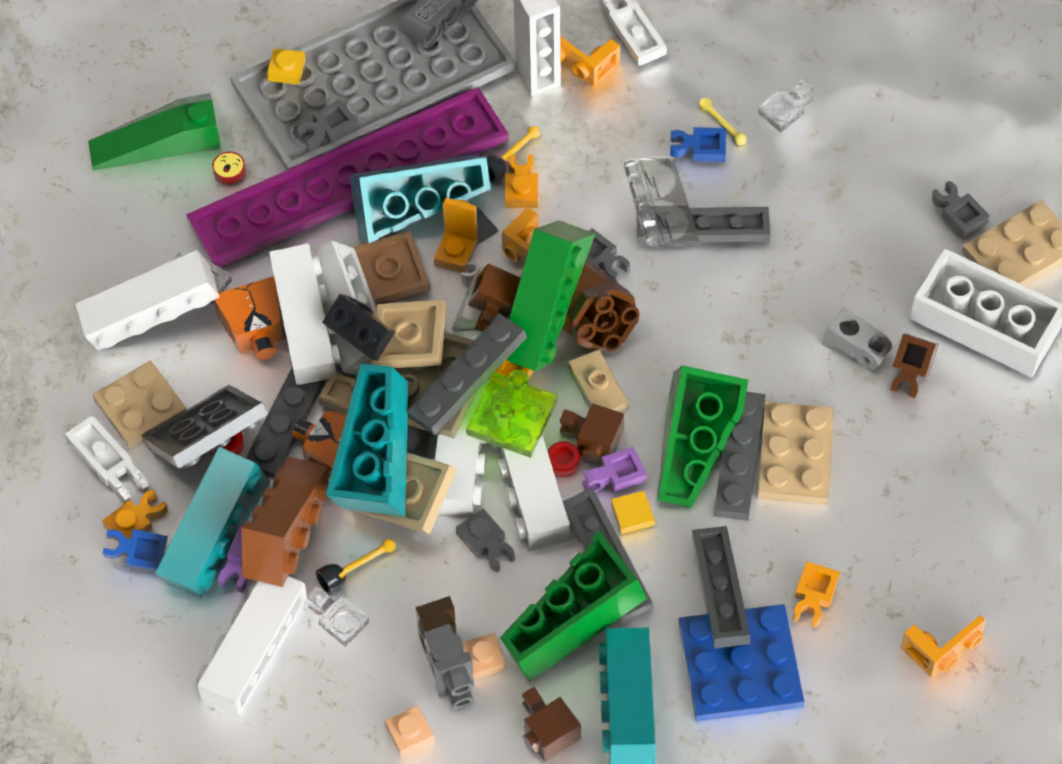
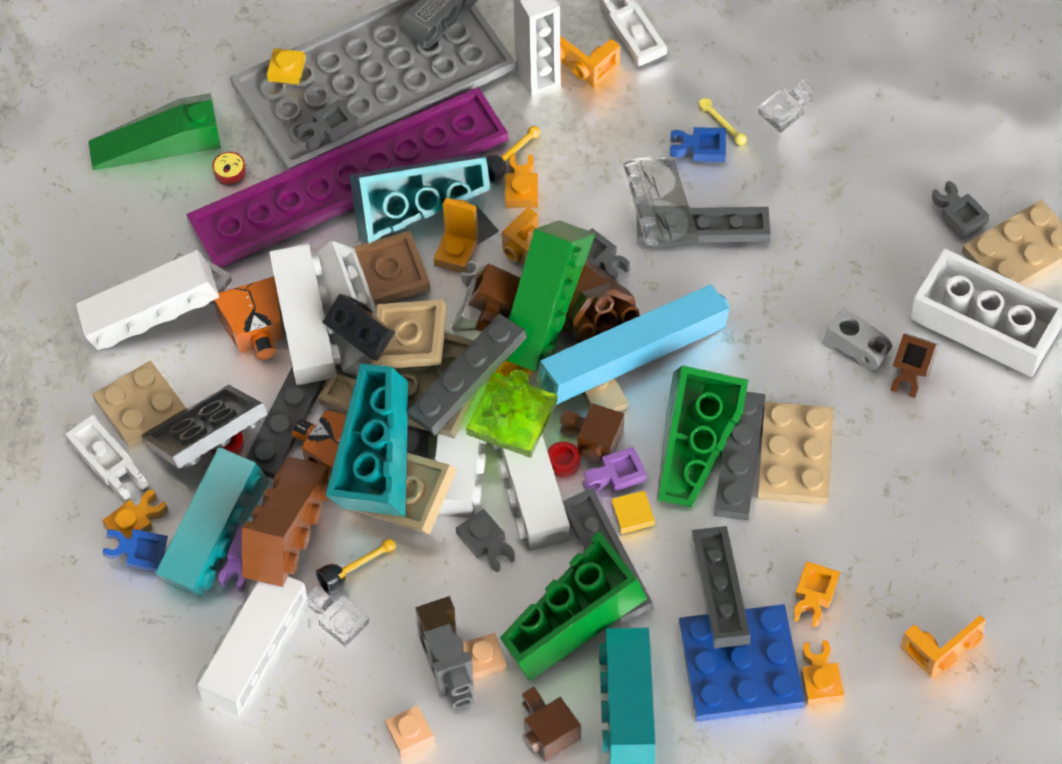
none -> medium azure brick [537,284,730,405]
none -> light orange plate [801,640,844,705]

